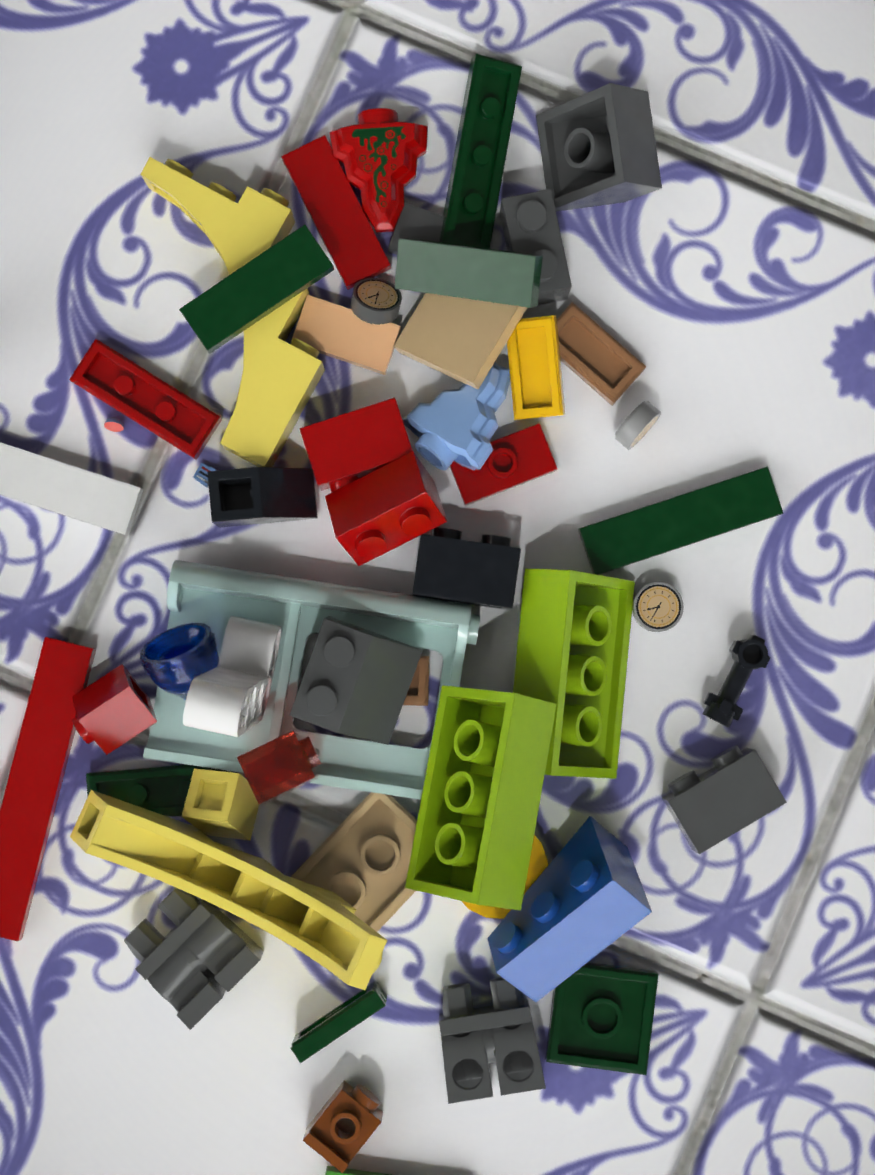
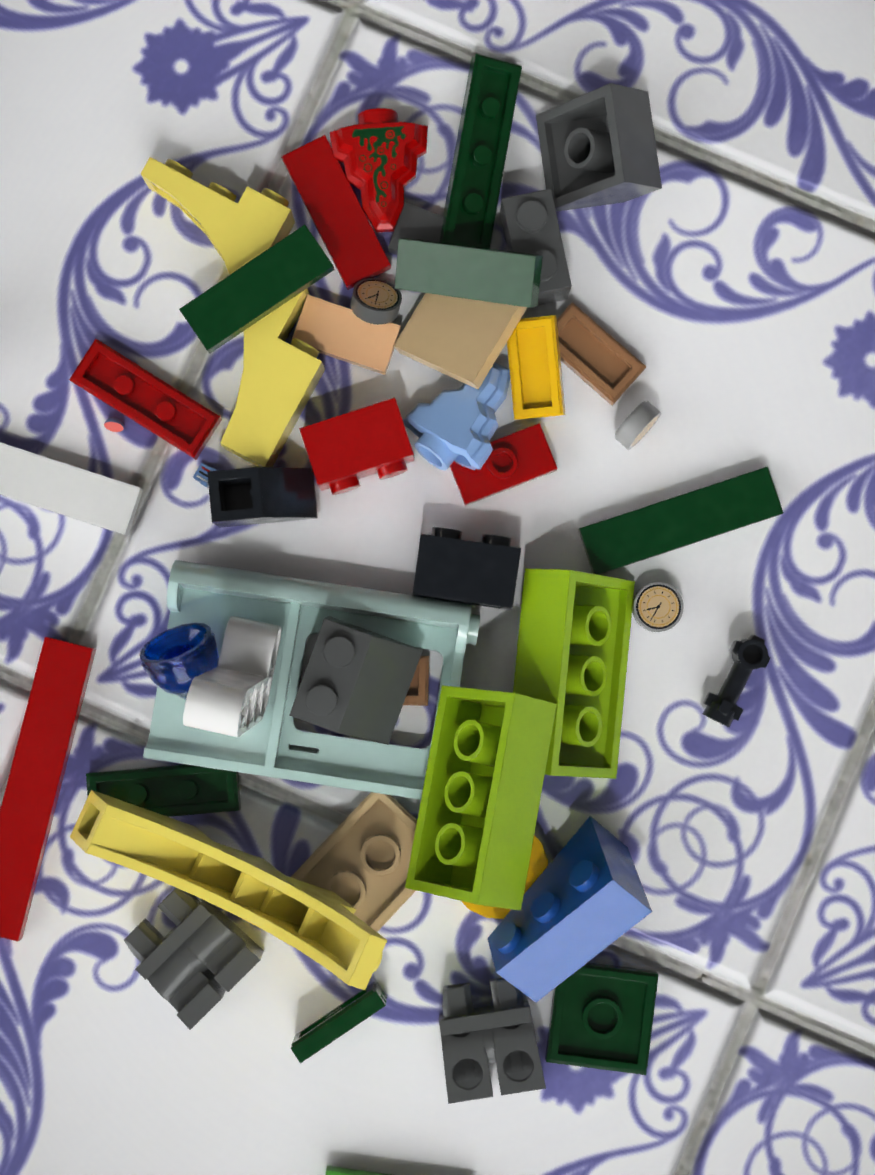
red brick [72,664,157,755] -> none
light yellow panel [181,768,261,841] -> none
clear red brick [237,730,322,804] -> none
dark orange brick [303,1080,383,1173] -> none
red brick [325,451,447,566] -> none
dark grey brick [662,745,787,854] -> none

